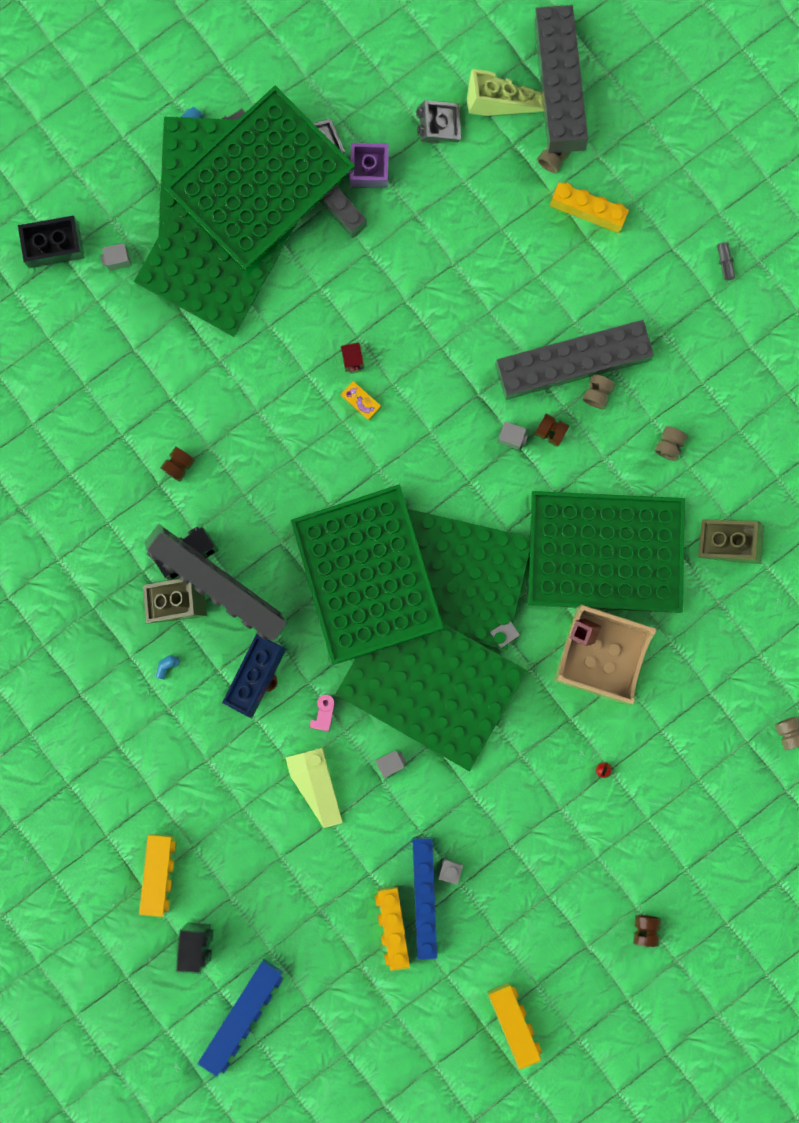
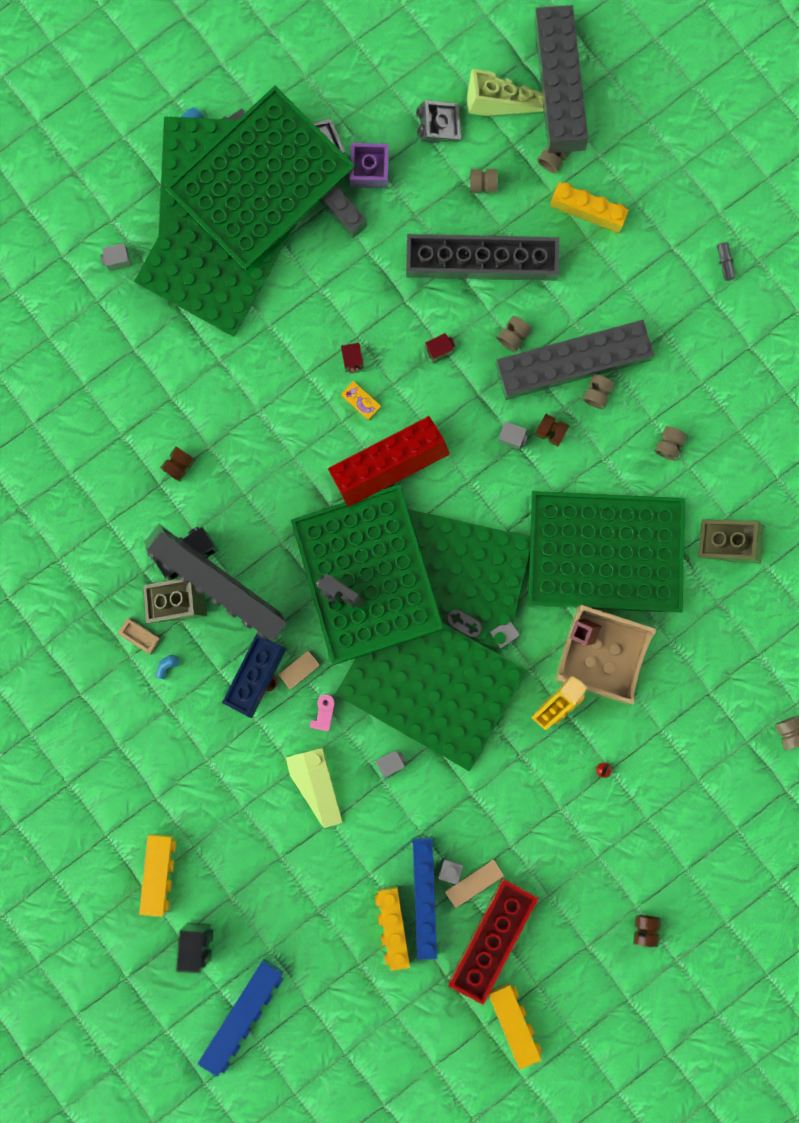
black brick [18,216,84,268] -> none
none -> tan tile [118,618,161,655]
none -> tan tile [278,651,321,690]
none -> dark grey plate [316,573,365,608]
none -> red brick [327,416,450,507]
none -> dark grey brick [406,234,559,281]
none -> dark red brick [425,333,455,363]
none -> tan tile [445,859,504,908]
none -> dark grey beam [448,610,482,638]
none -> red brick [448,877,539,1005]
none -> dark tan wheel [470,169,498,194]
none -> dark tan wheel [496,316,532,352]
none -> yellow brick [531,675,587,730]

